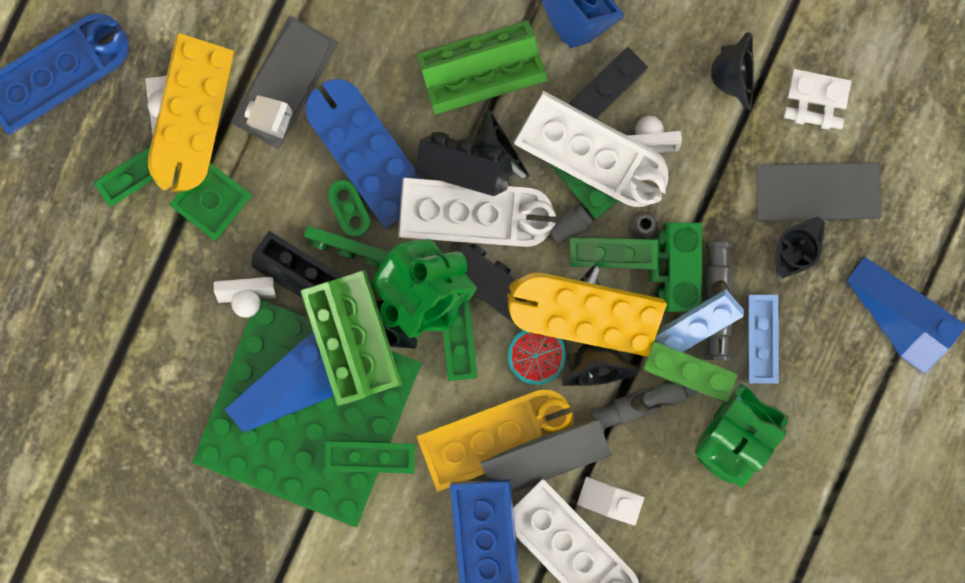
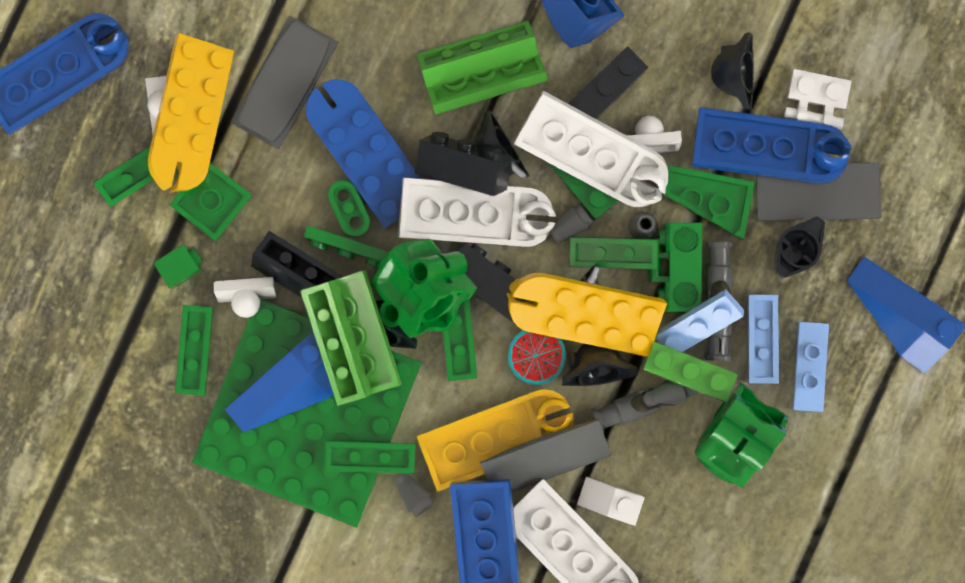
white slope [245,95,293,139] -> none
none -> green brick [154,244,203,289]
none -> green plate [175,305,214,396]
none -> dark grey cone [393,474,434,517]
none -> green wing [662,165,755,240]
none -> blue plate [692,107,852,184]
none -> light blue plate [792,322,829,412]

